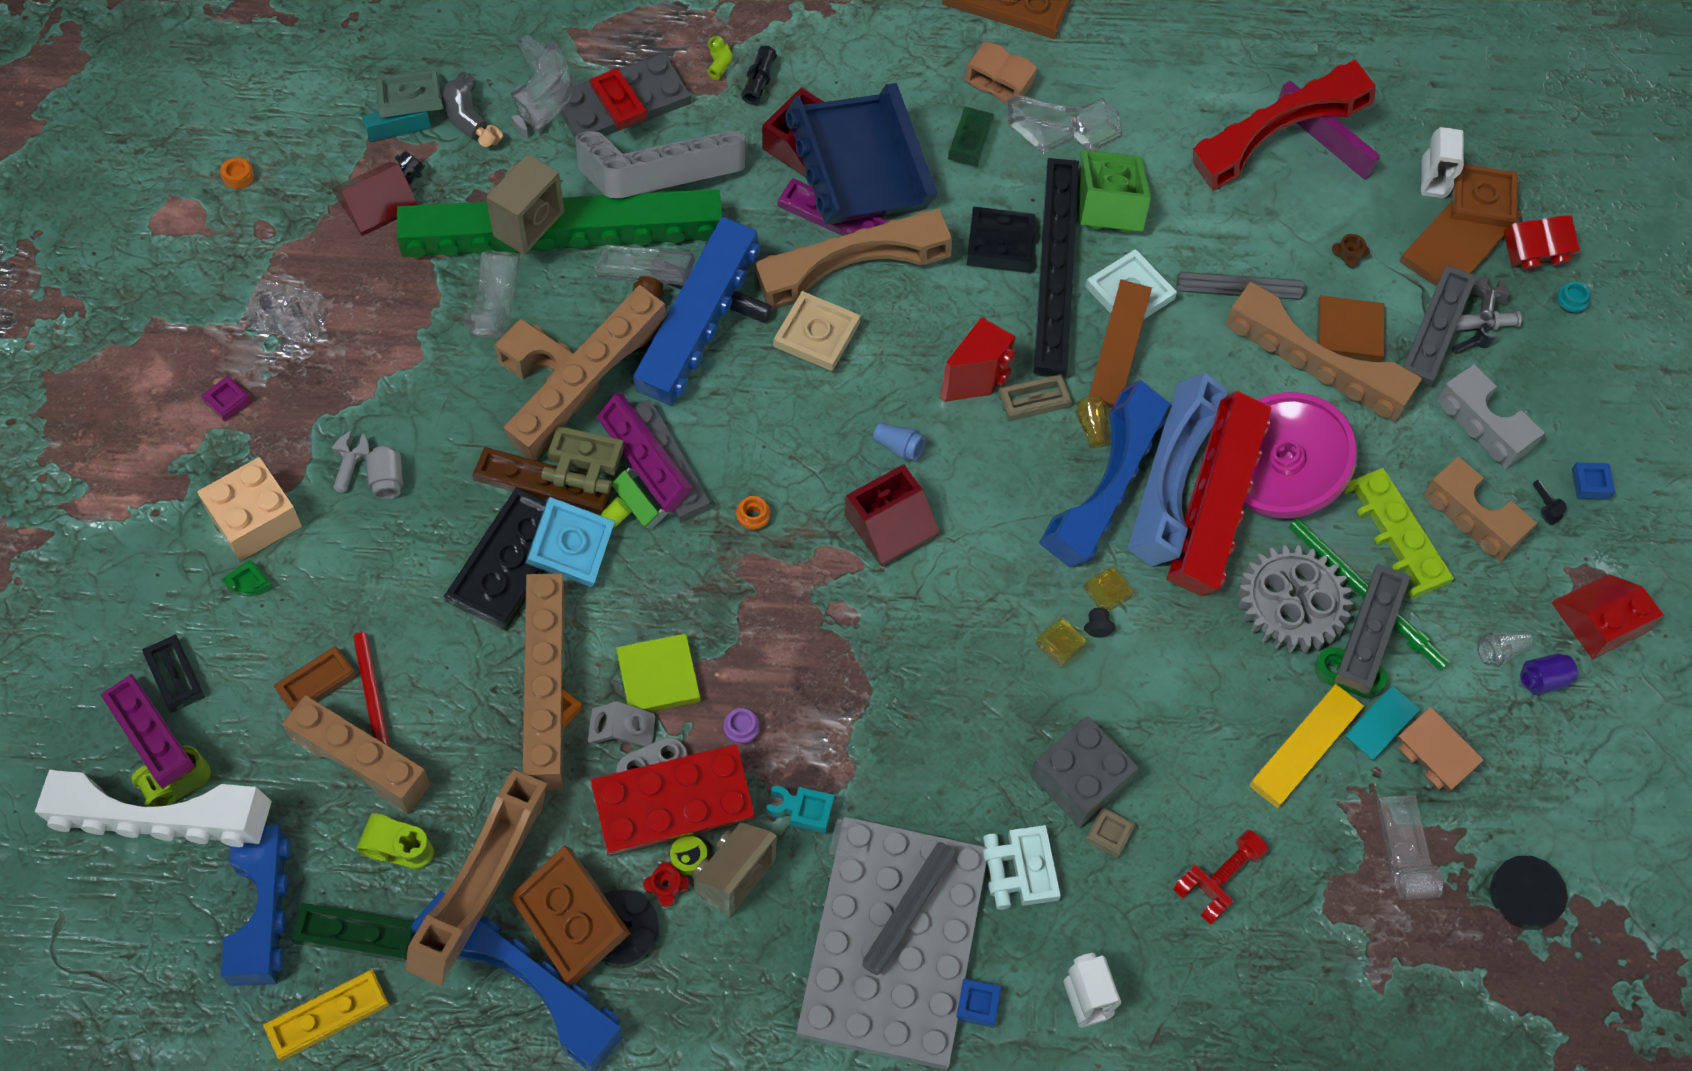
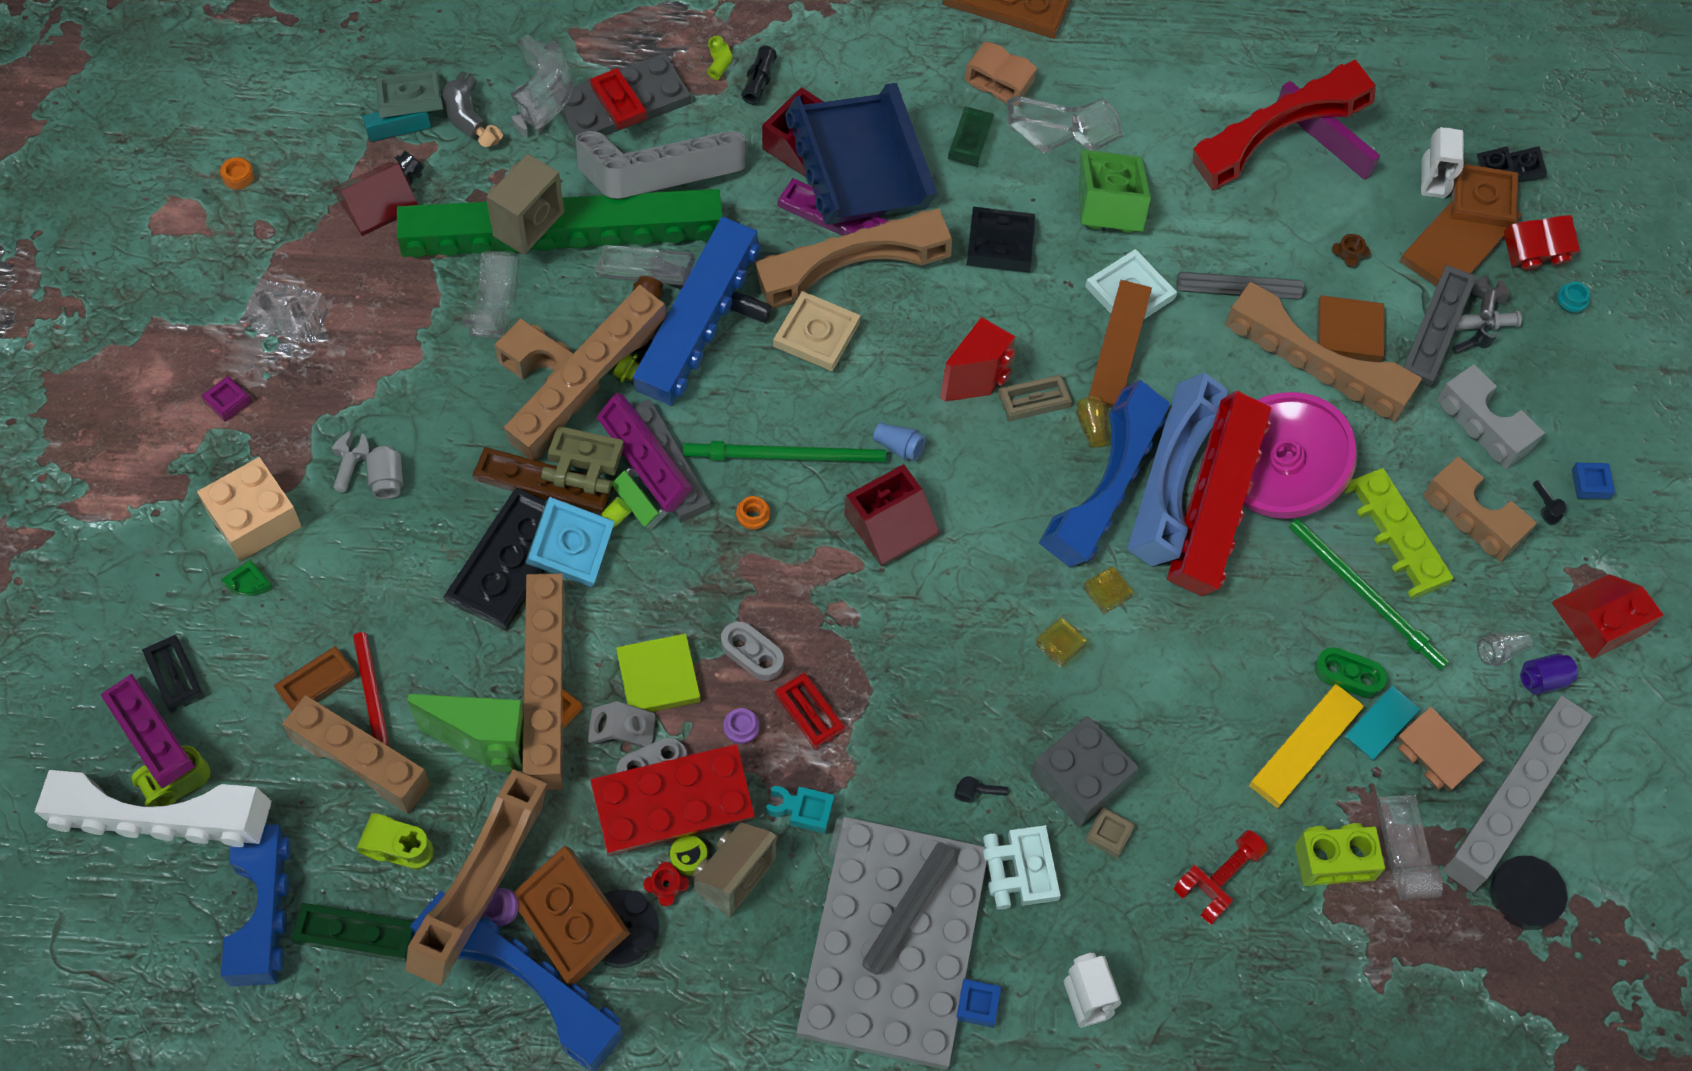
yellow tile [263,969,390,1062] -> none
black plate [1033,158,1079,377] -> none
black piece [1084,608,1115,638] -> none
light grey gear [1237,545,1353,653] -> none
dark grey plate [1334,563,1410,695] -> none
none -> bright green slope [407,694,524,772]
none -> medium lavender plate [483,888,519,927]
none -> lime plate [612,353,640,383]
none -> green bar [683,440,886,463]
none -> light grey plate [721,622,784,681]
none -> red tile [775,672,845,751]
none -> black hand [954,776,1008,803]
none -> lime brick [1295,823,1385,886]
none -> light grey arch [1442,695,1593,893]
none -> black slope [1477,146,1547,182]

